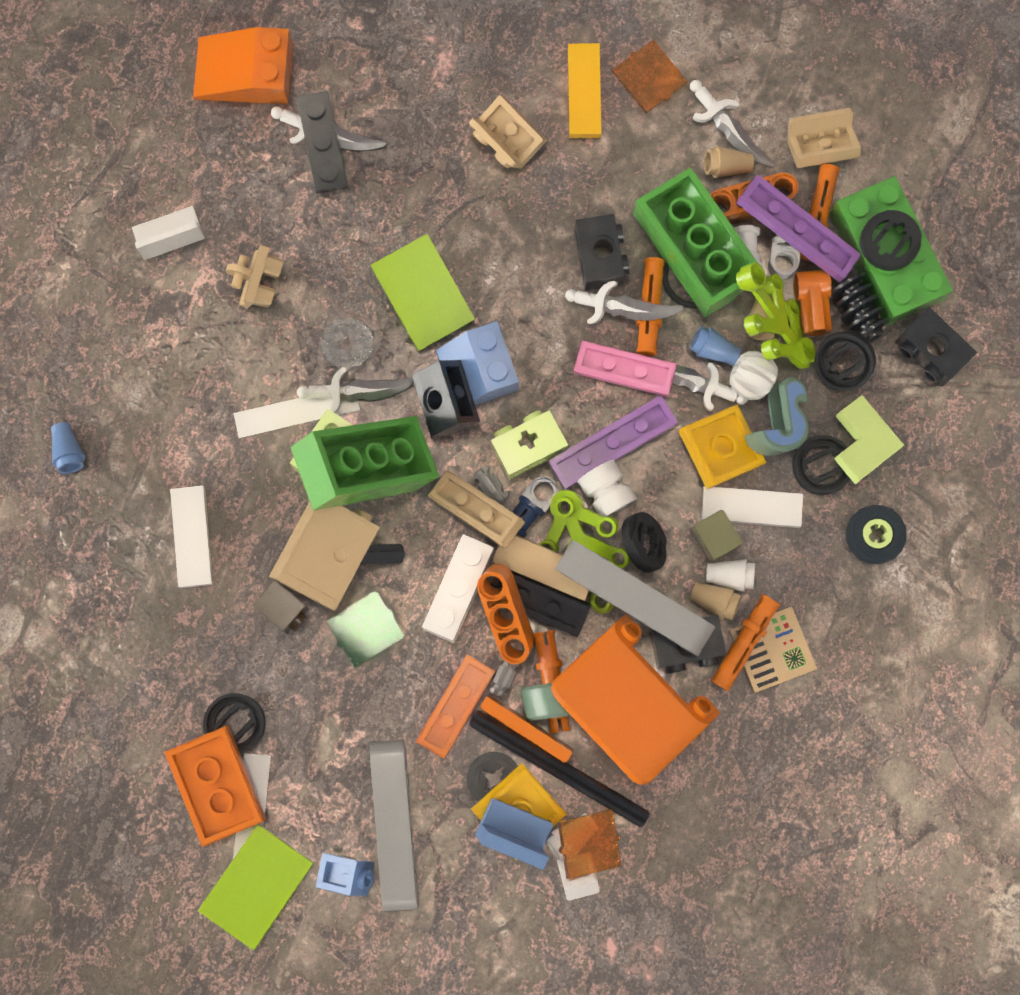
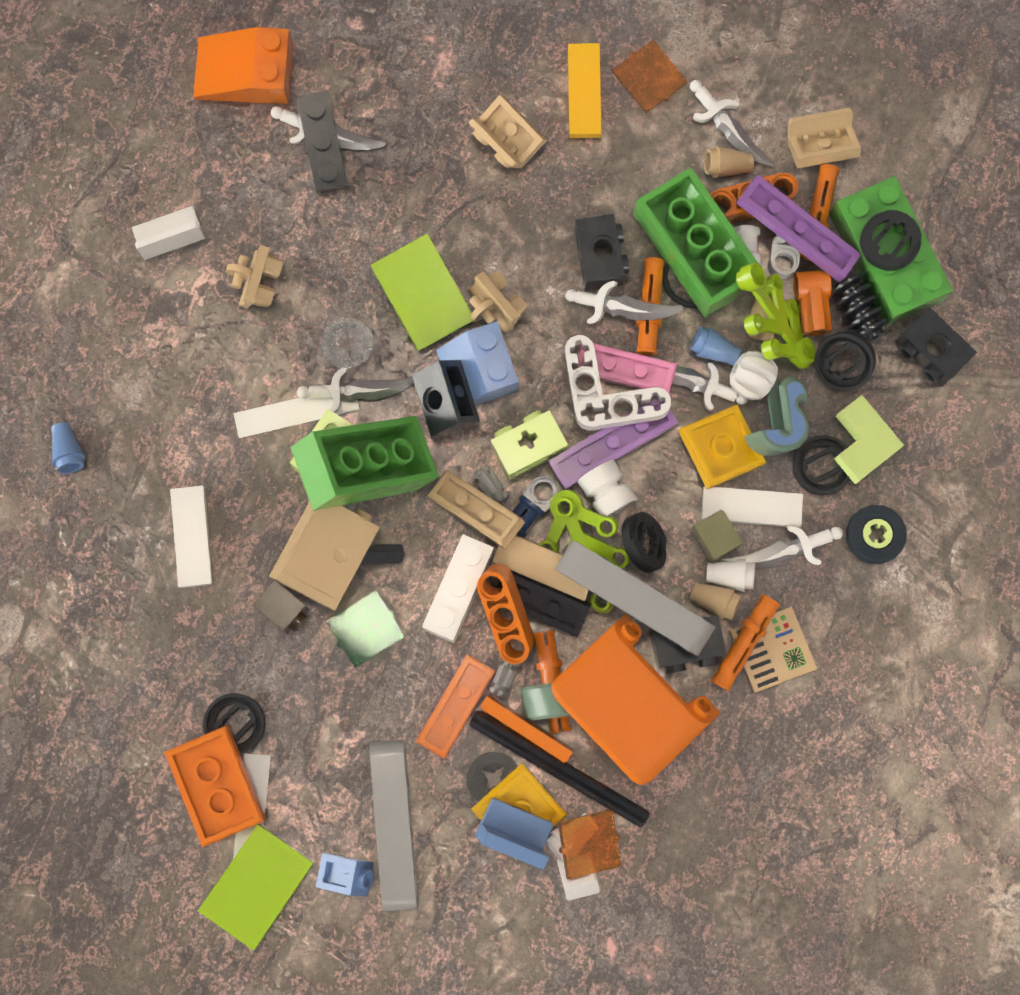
none -> tan hips [468,271,527,335]
none -> white beam [565,335,671,430]
none -> piece [720,525,843,569]

